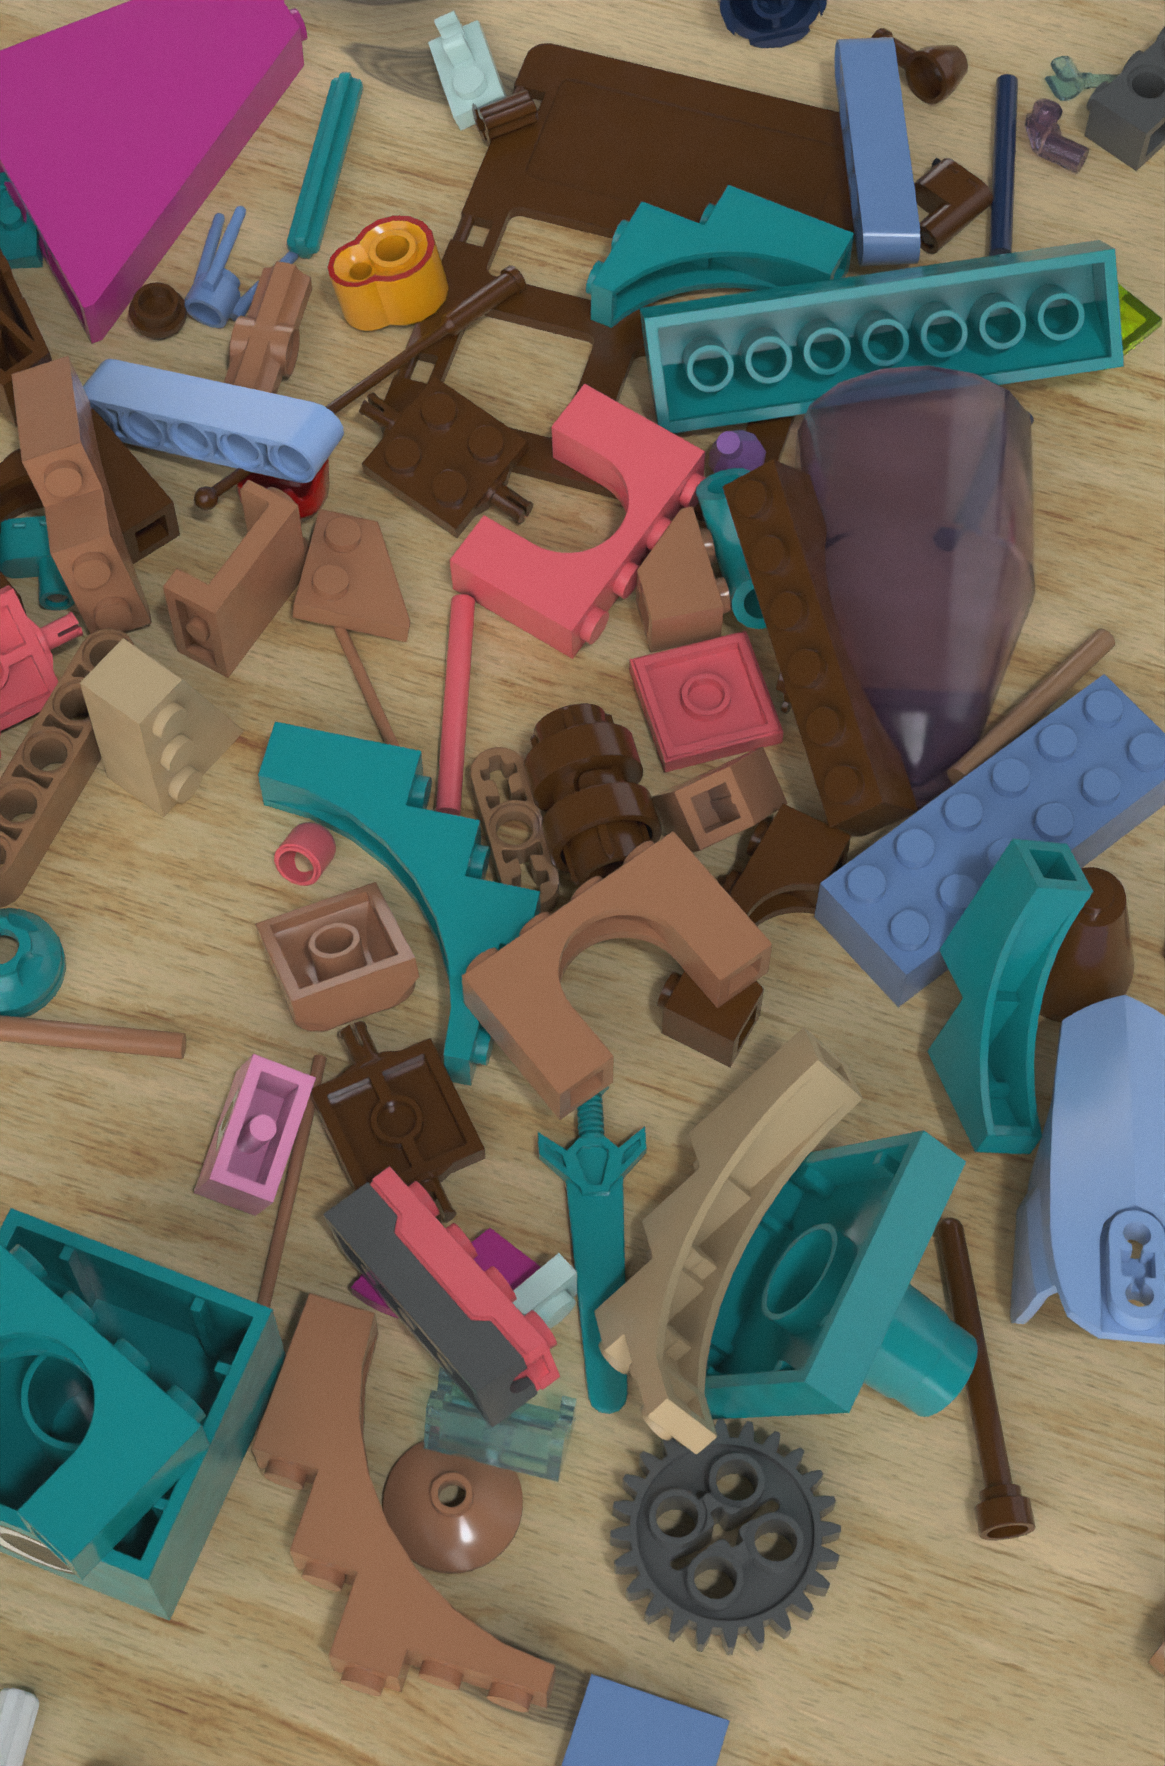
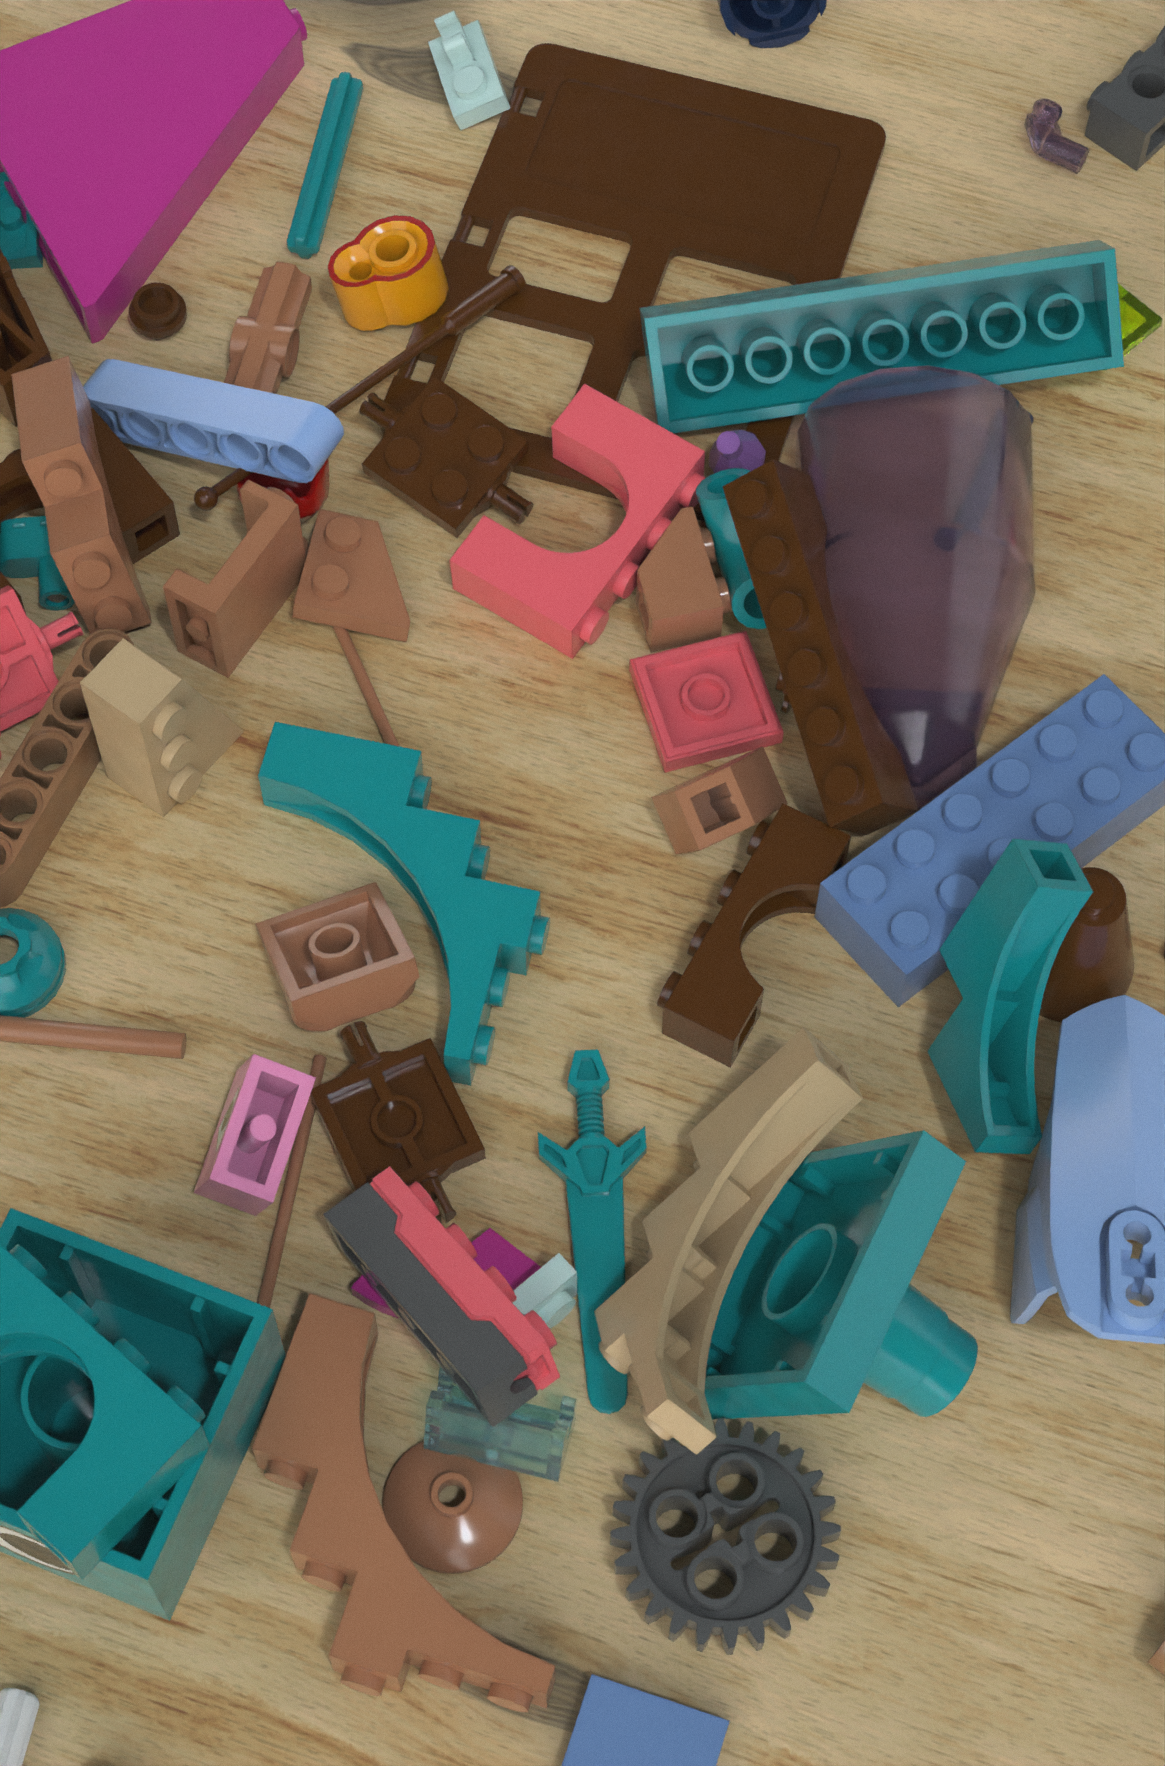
medium blue plant [184,206,298,328] -> none
coral piece [274,822,336,886] -> none
coral bar [436,594,475,816] -> none
nougat arch [462,831,772,1120] -> none
medium nougat beam [471,747,559,913] -> none
reddish brown piece [472,90,538,146] -> none
reddish brown piece [524,703,662,887] -> none
teal arch [586,185,854,328] -> none
medium blue beam [834,37,920,266] -> none
reddish brown bar [871,28,968,104] -> none
reddish brown piece [914,158,993,254] -> none
reddish brown piece [937,1217,1036,1541] -> none
medium nougat bar [947,628,1115,785] -> none
dark blue bar [989,74,1018,256] -> none
clear light blue hand [1045,56,1119,101] -> none

